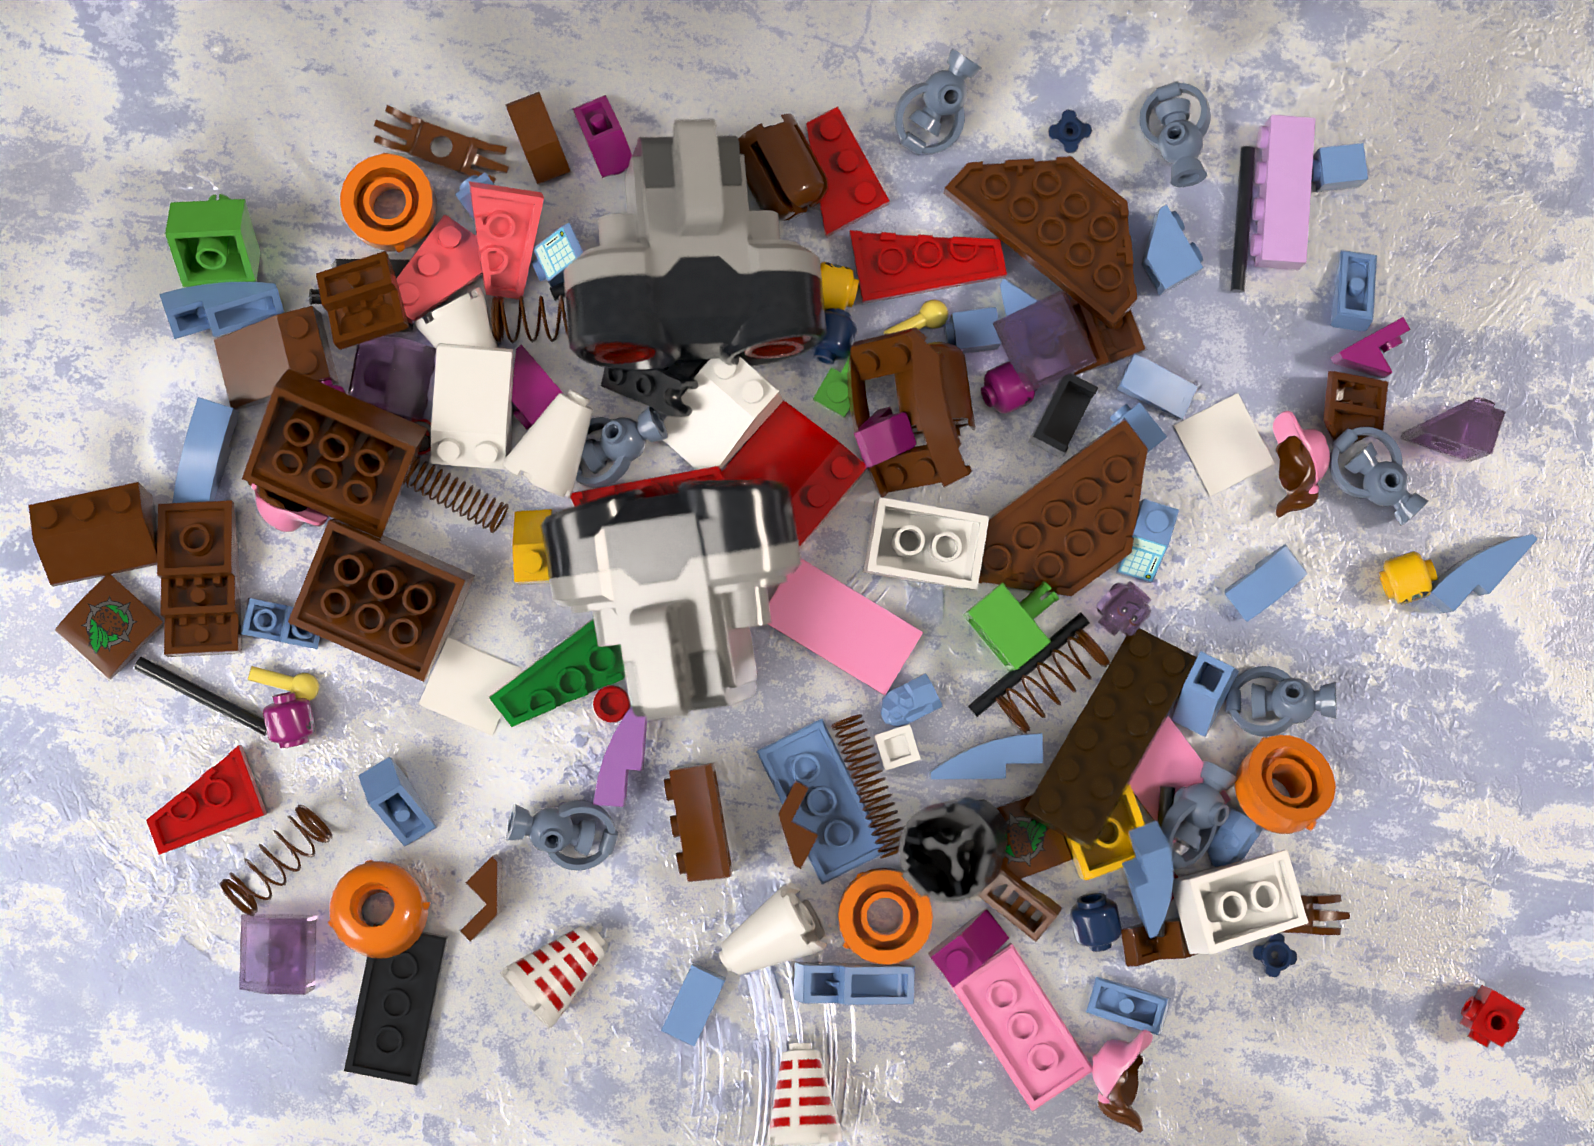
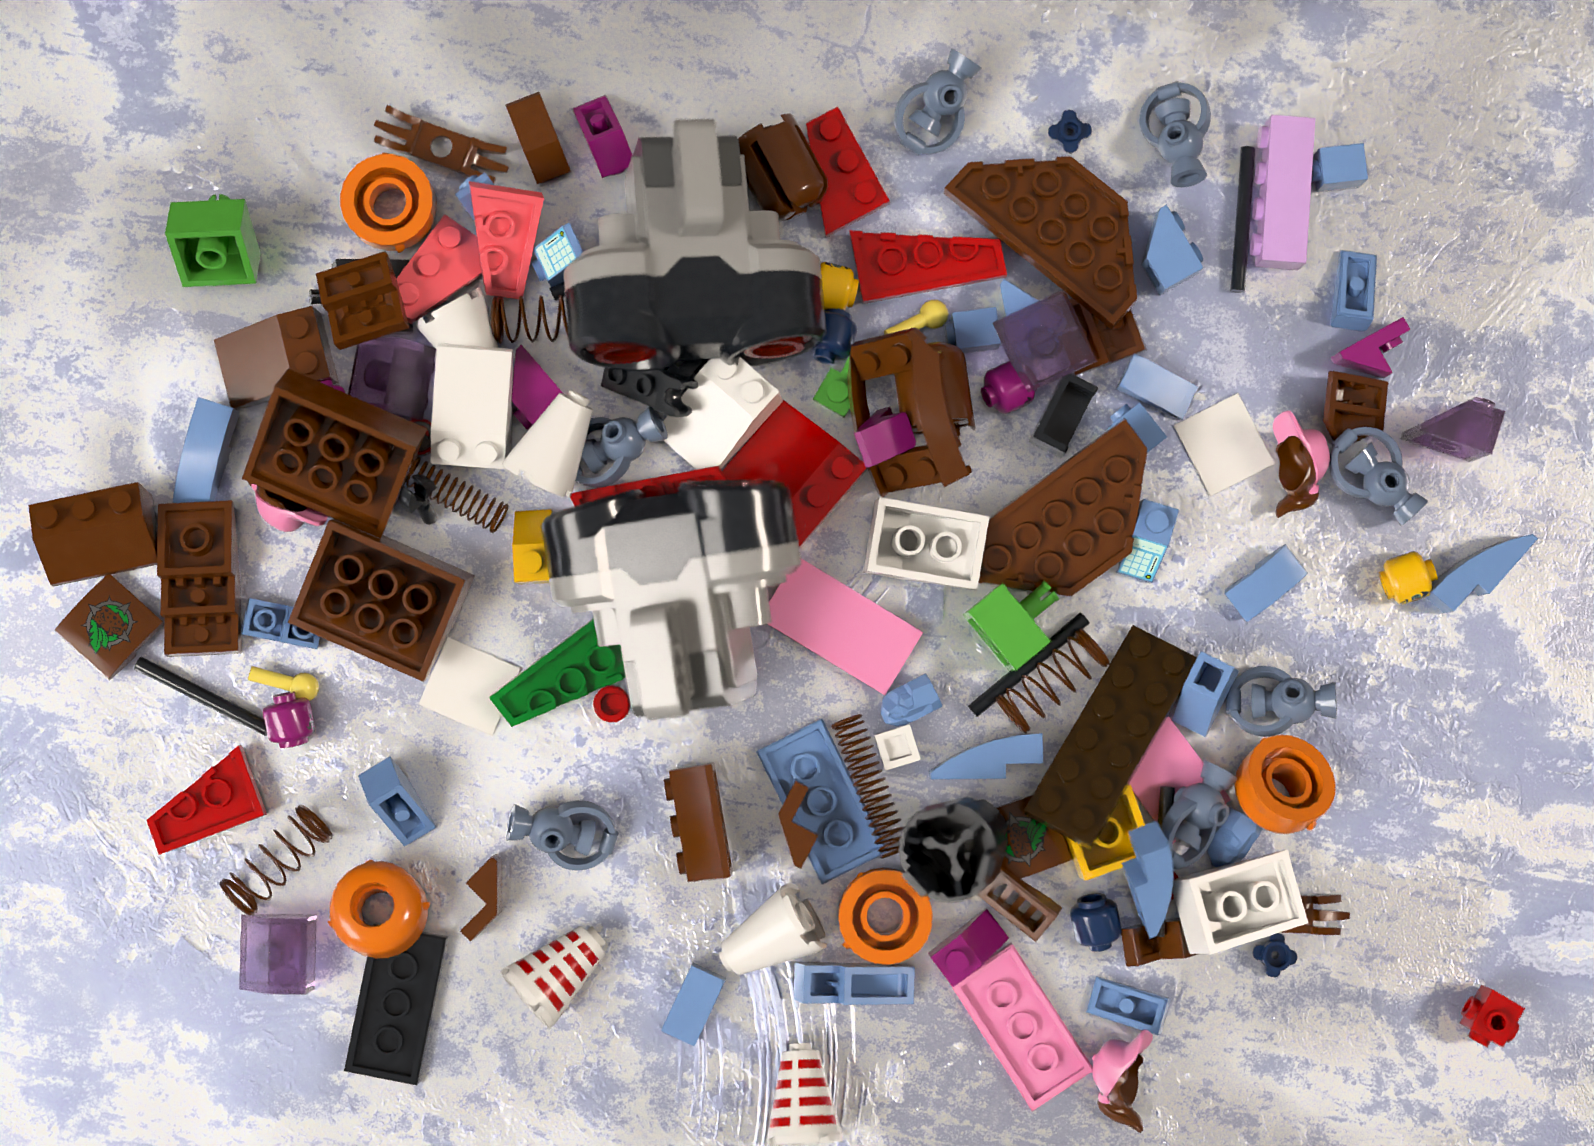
medium blue slope [159,282,284,339] -> none
medium lavender slope [593,707,648,807] -> none
clear purple head [1096,581,1151,636] -> none
none -> black bar [398,474,437,525]

